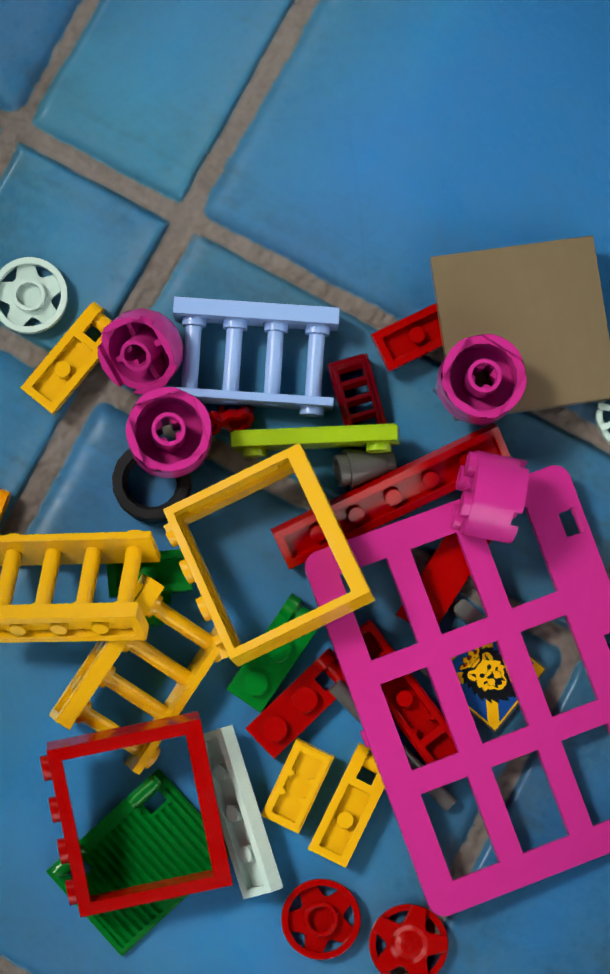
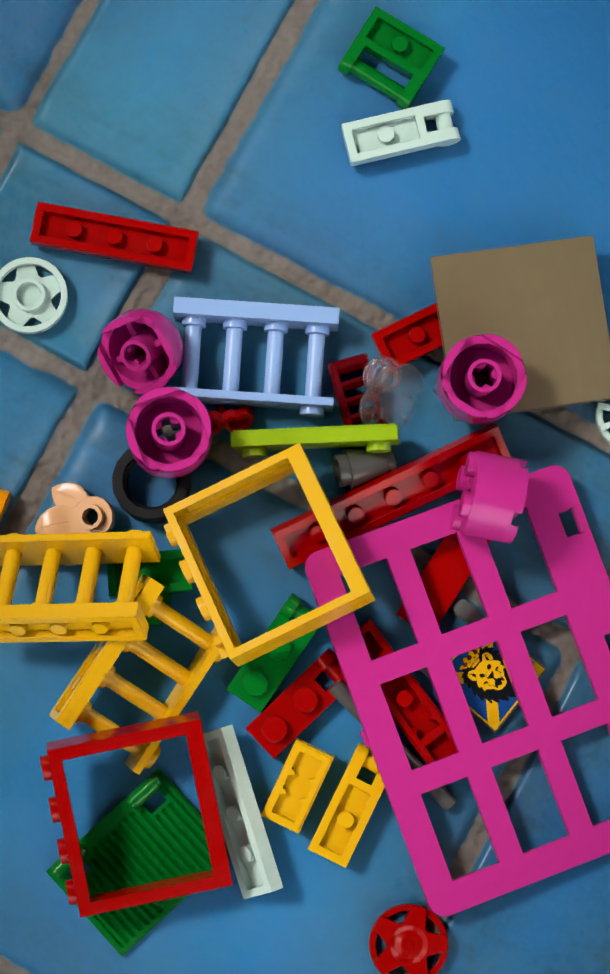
yellow plate [20,302,112,416] -> none
red wheel [281,878,361,960] -> none
none -> red plate [30,202,199,274]
none -> light nougat plate [35,482,115,566]
none -> green plate [337,6,445,110]
none -> light aqua plate [341,100,461,167]
none -> clear plate [359,356,424,430]

